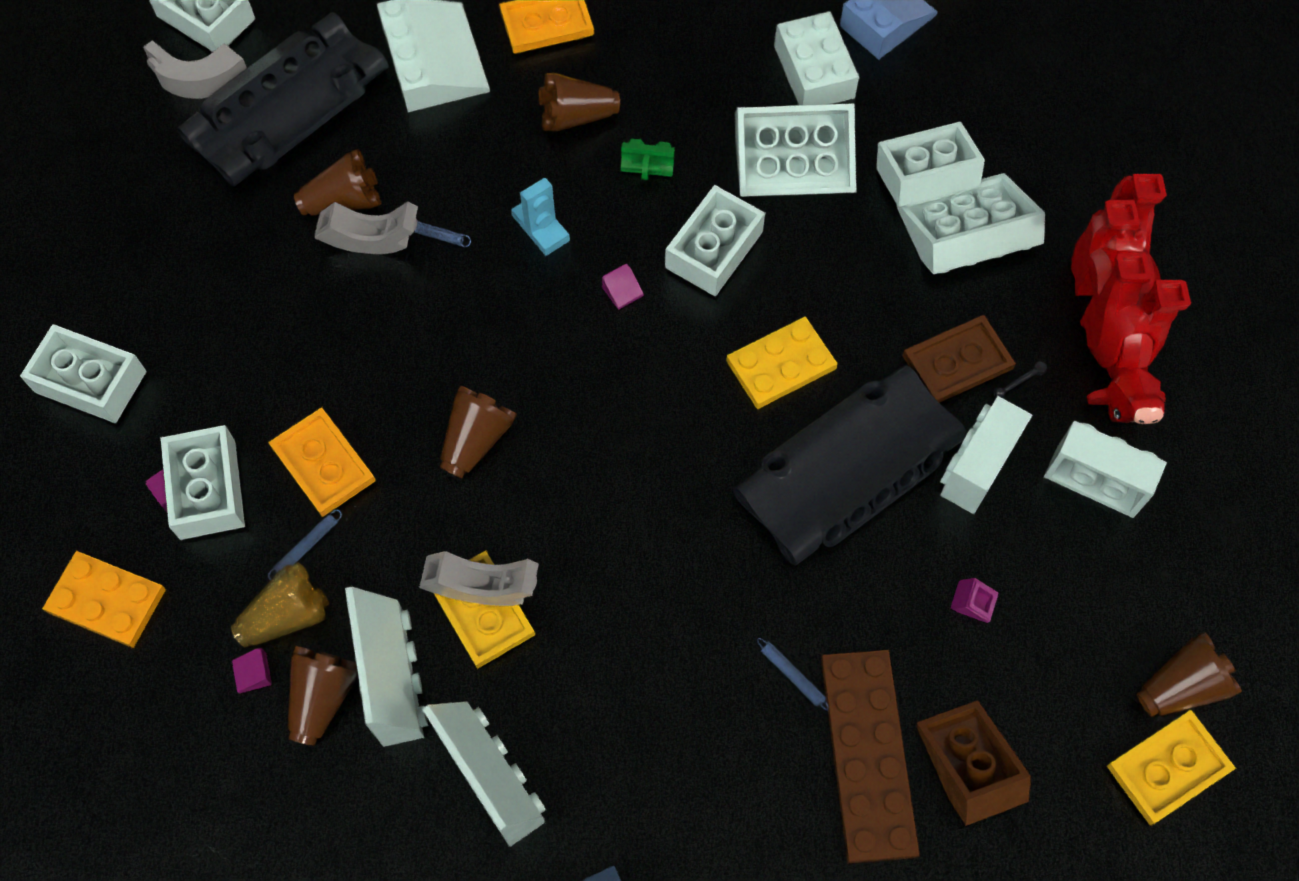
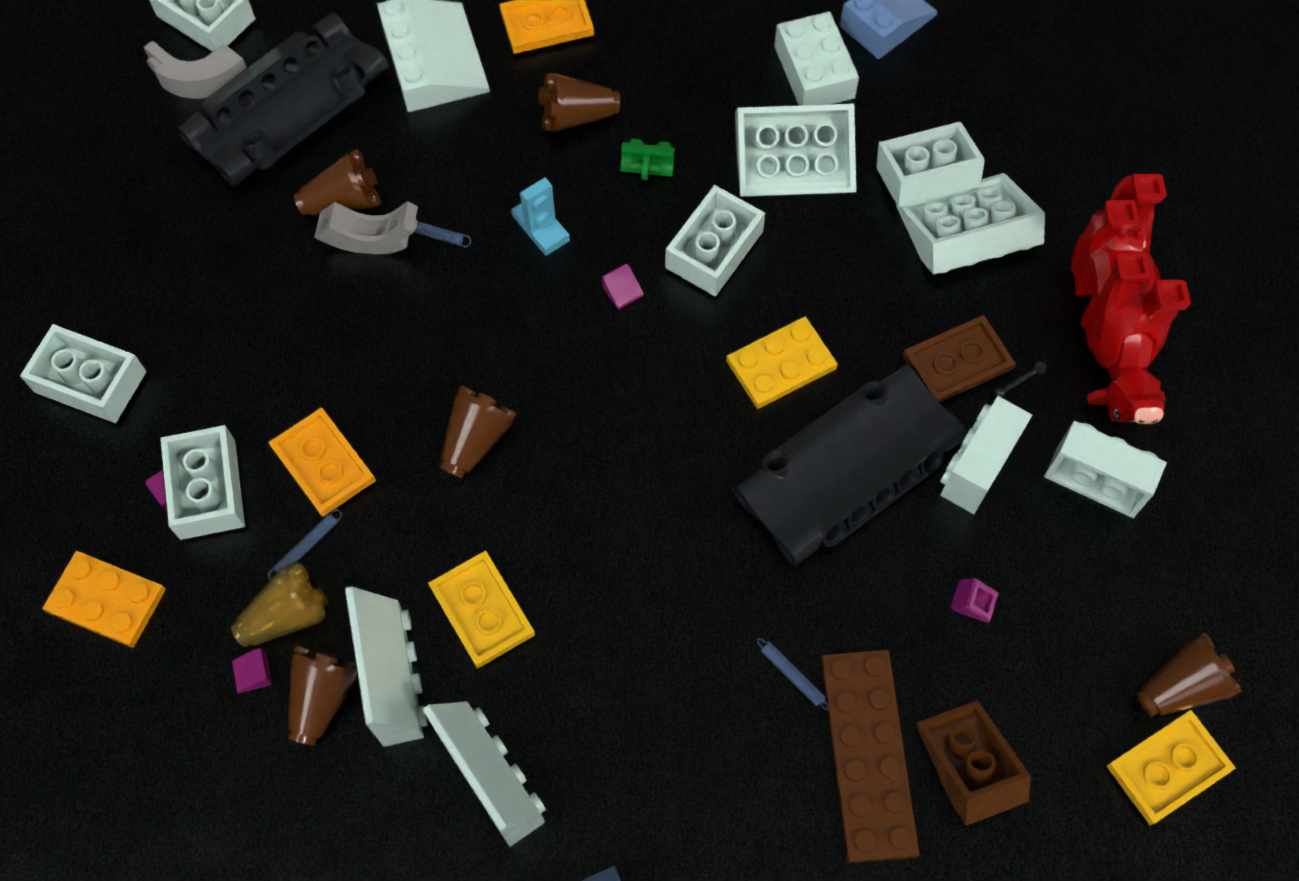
light grey arch [419,551,539,606] -> none

